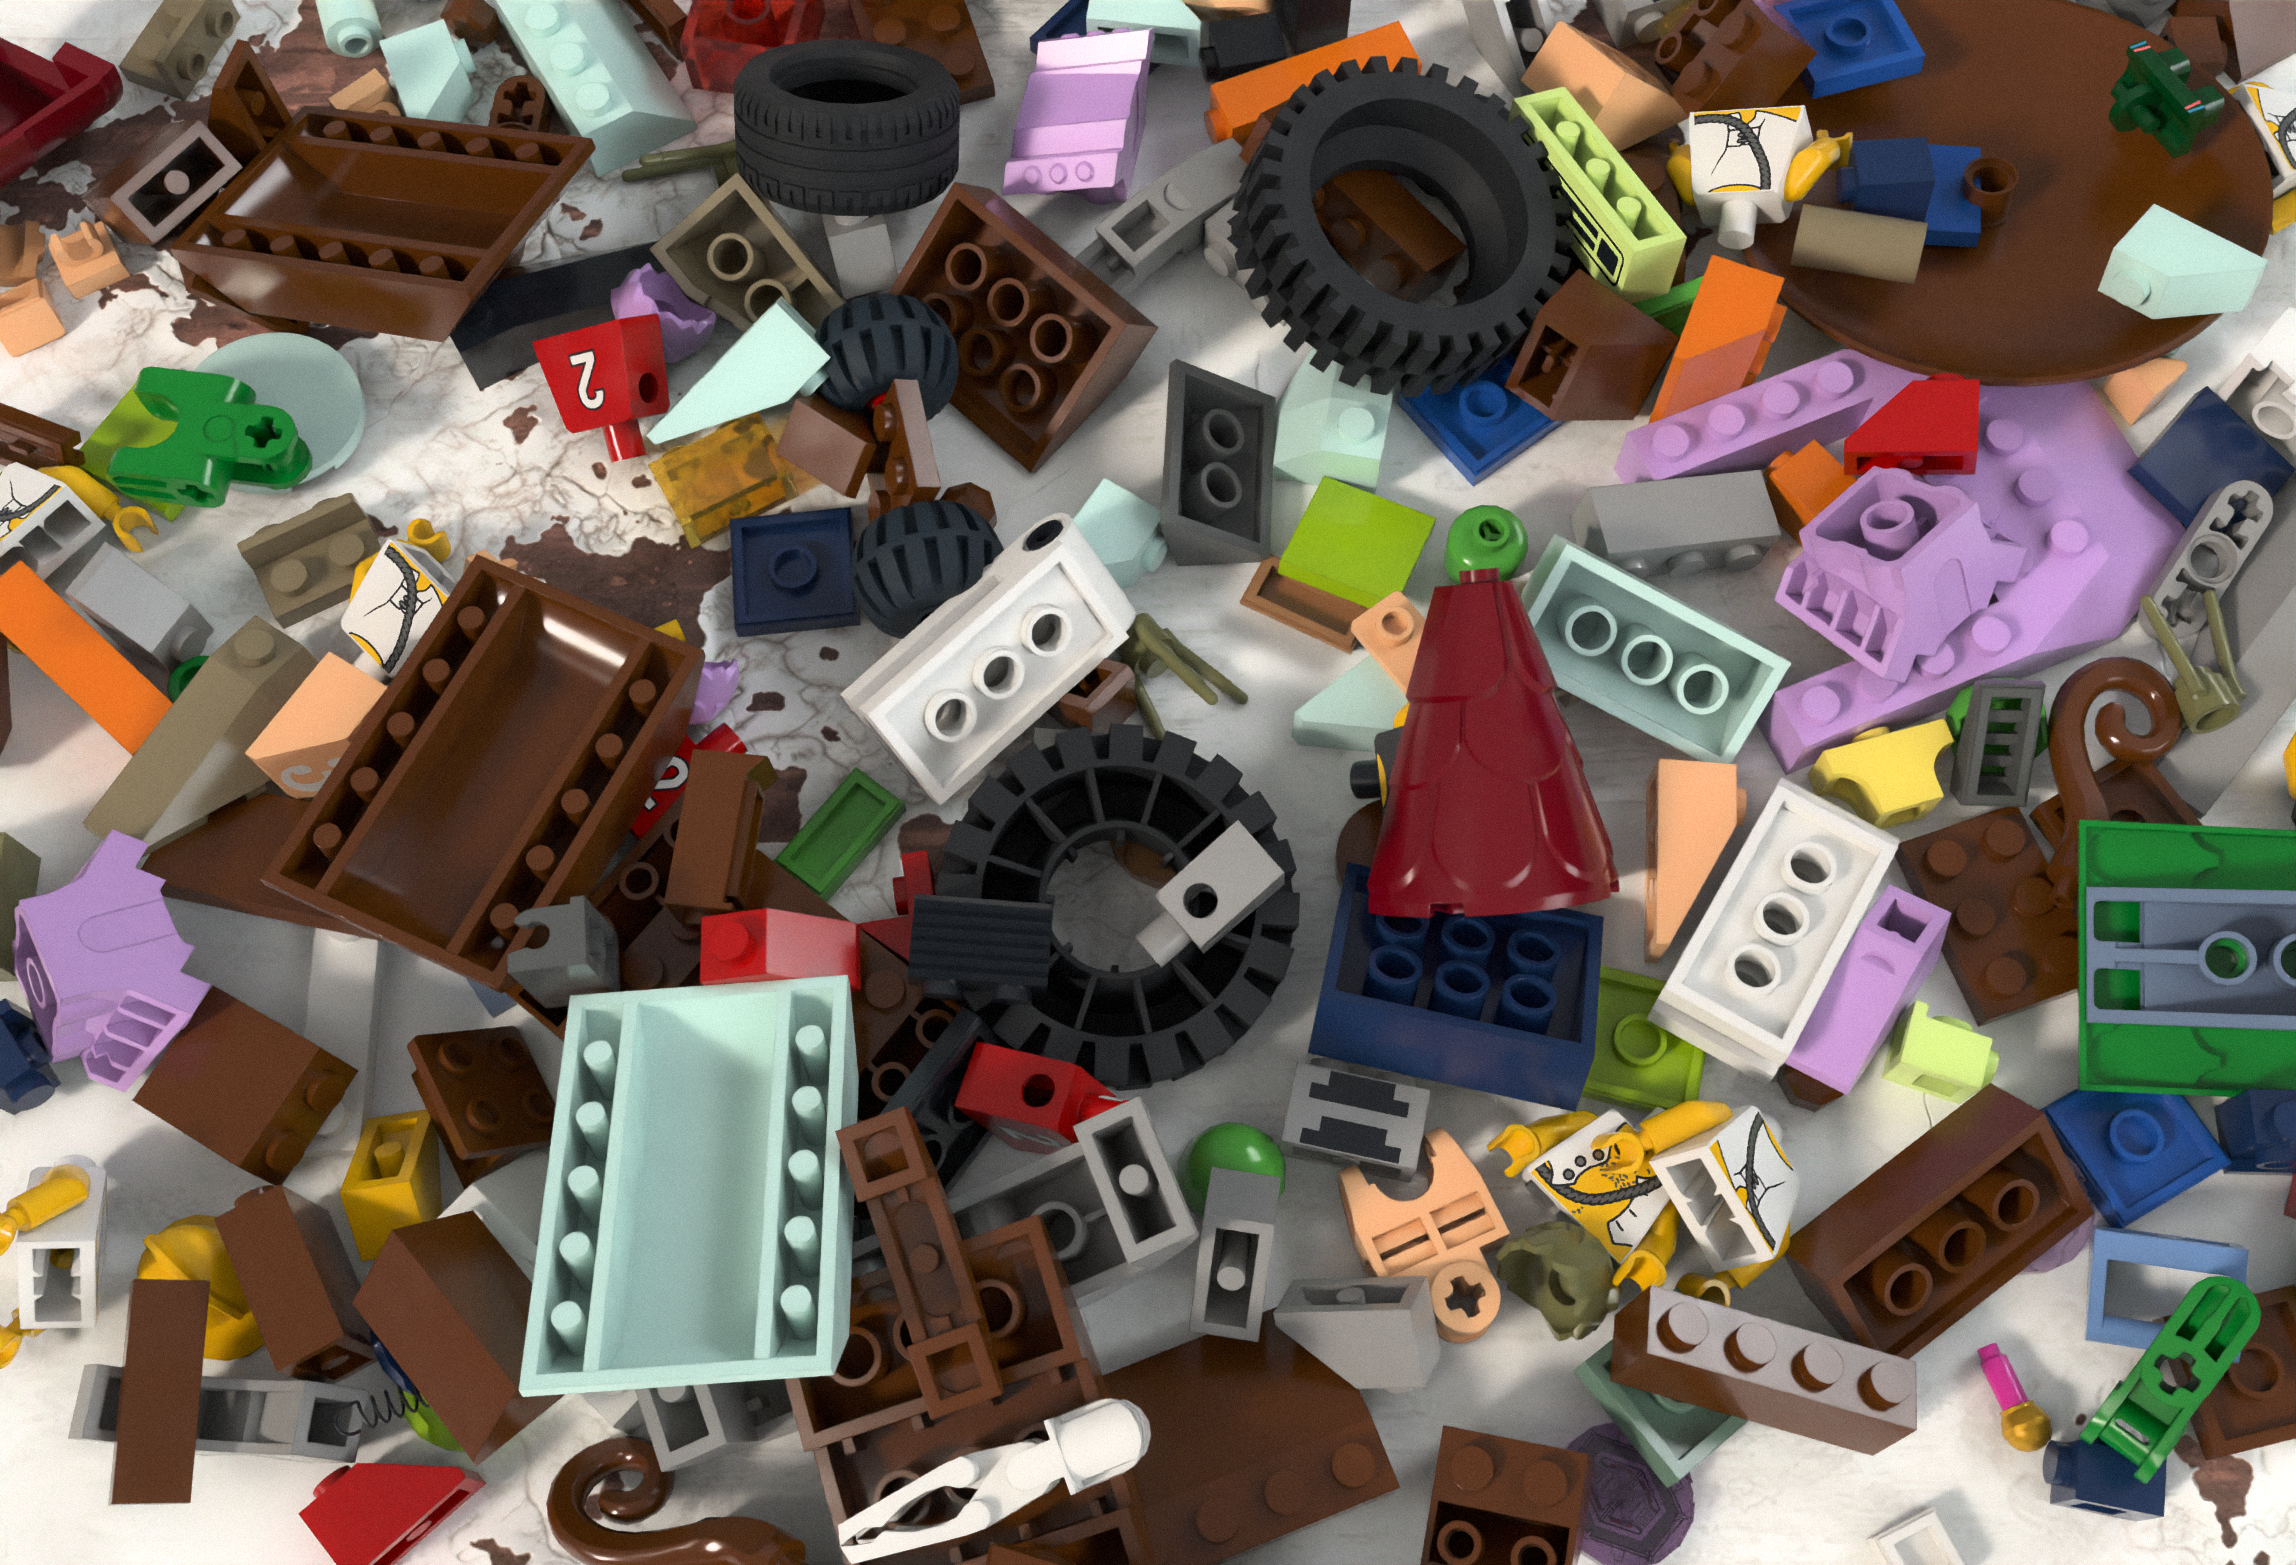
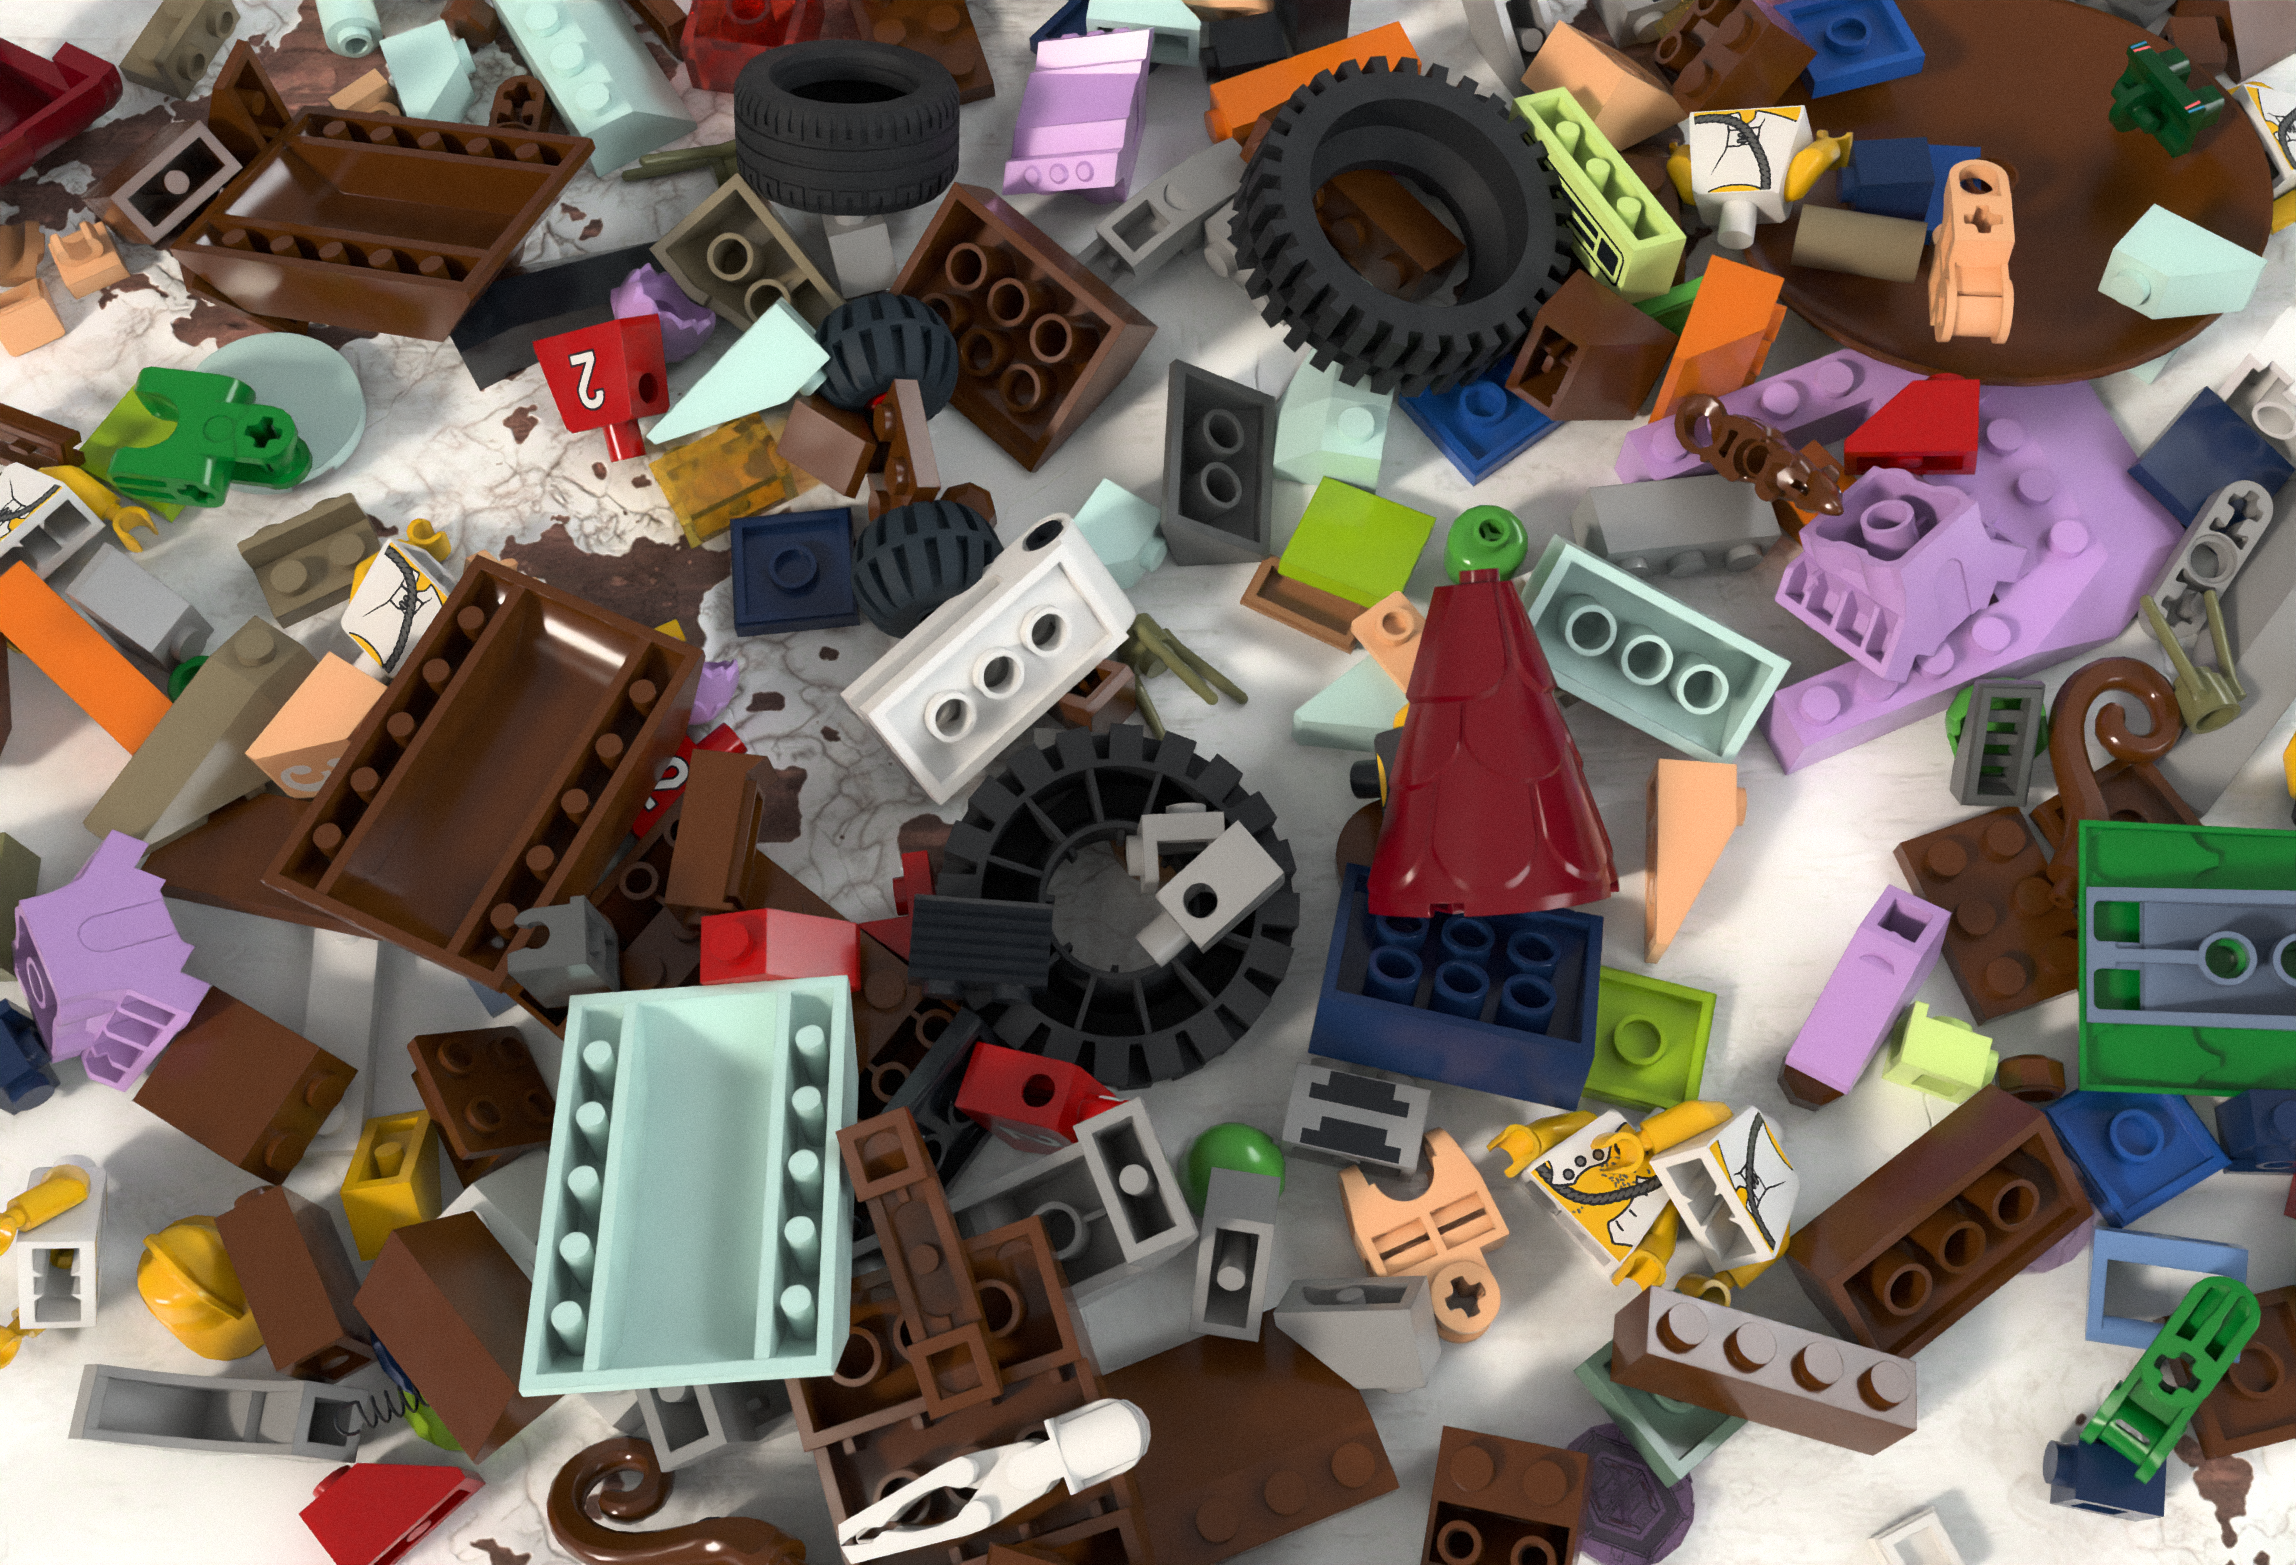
reddish brown tile [108,1279,210,1506] -> none
bright green tile [773,767,907,903] -> none
olive hair [1495,1221,1623,1341] -> none
white hinge [1646,777,1901,1086] -> none
light yellow brick [1807,719,1954,830] -> none
piece [1977,1343,2053,1452] -> none
light nougat slope [2103,357,2187,426] -> none
none -> light grey bracket [1126,803,1225,894]
none -> reddish brown animal [1674,393,1844,516]
none -> light nougat piece [1927,159,2015,344]
none -> reddish brown tile [1994,1054,2066,1103]

